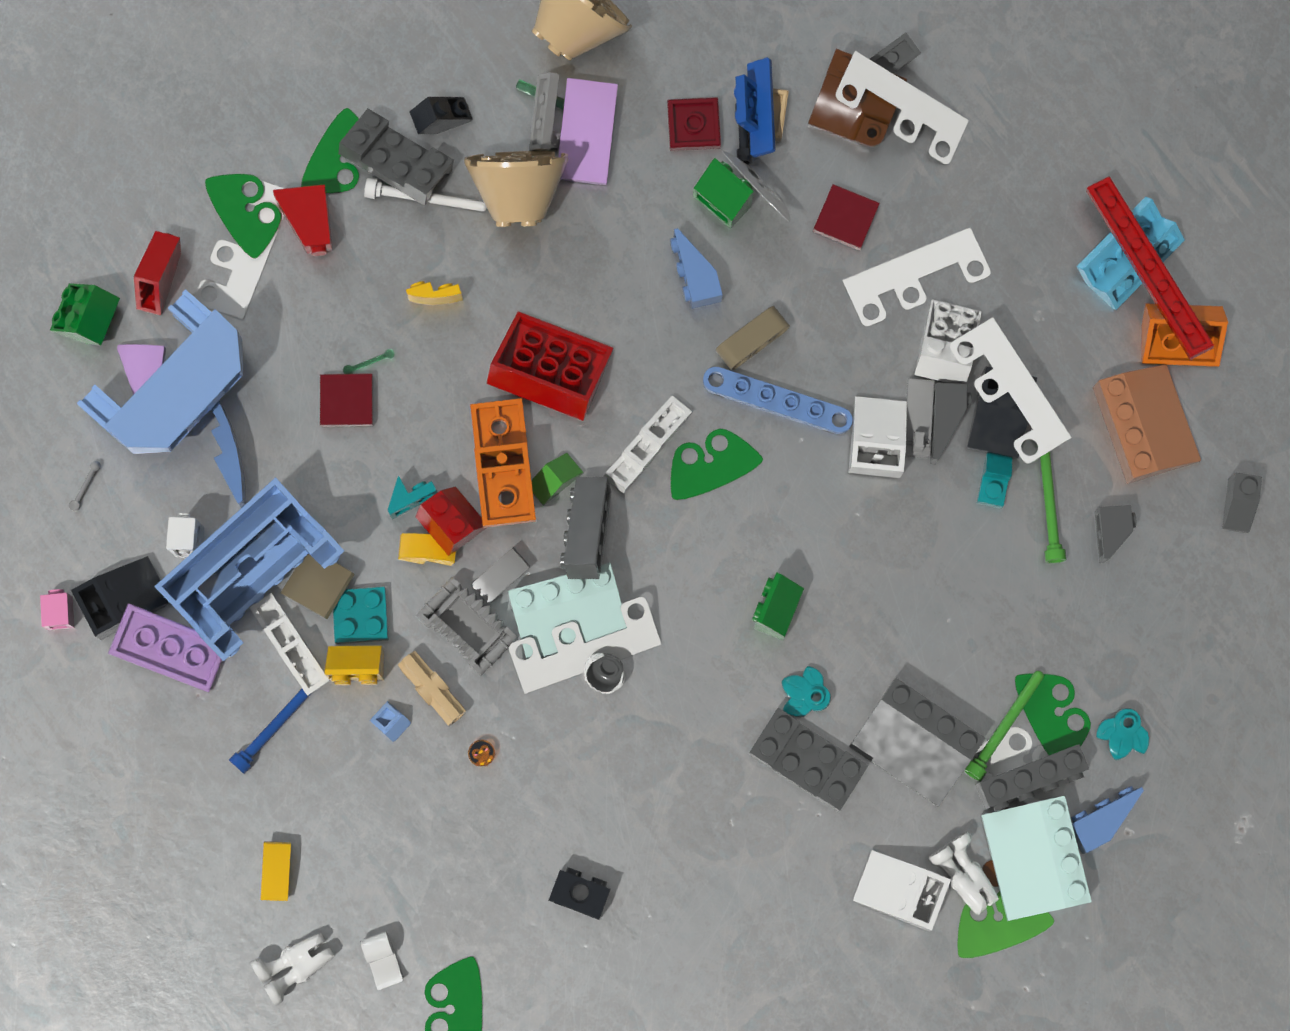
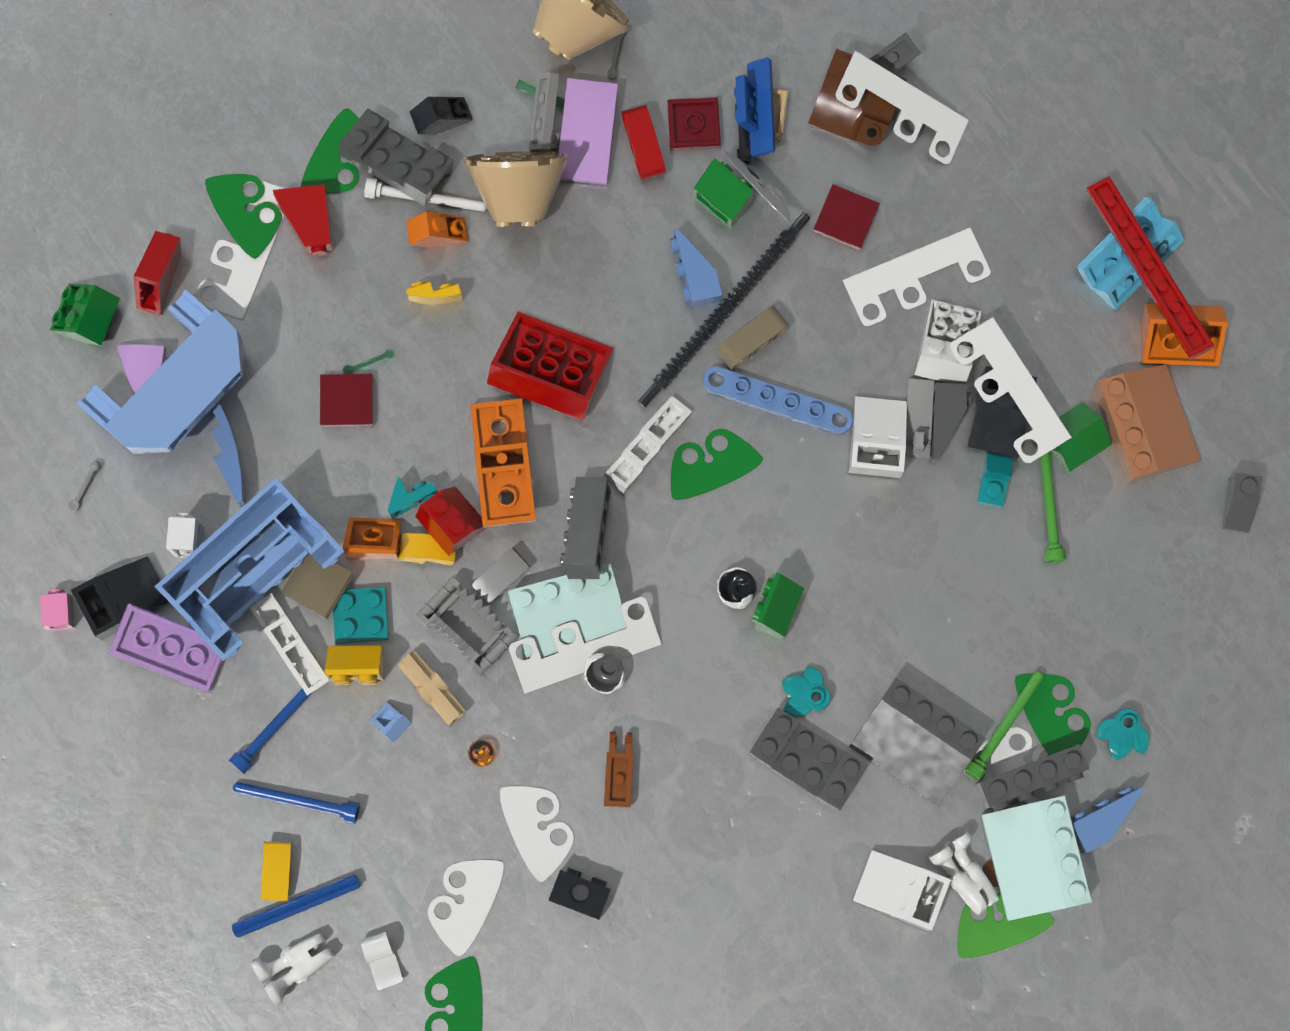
bright green slope [531,453,584,506] -> none
dark grey slope [1095,505,1137,563] -> none
none -> blue piece [232,782,360,824]
none -> blue axle [232,874,361,937]
none -> orange slope [343,517,402,560]
none -> orange slope [406,211,468,248]
none -> white piece [428,860,504,956]
none -> white piece [500,786,574,882]
none -> dark orange hinge [604,732,633,808]
none -> dark grey hinge [607,33,625,79]
none -> red beam [621,105,666,180]
none -> black hose [637,212,810,408]
none -> black hair [717,567,757,609]
none -> green slope [1052,402,1112,473]

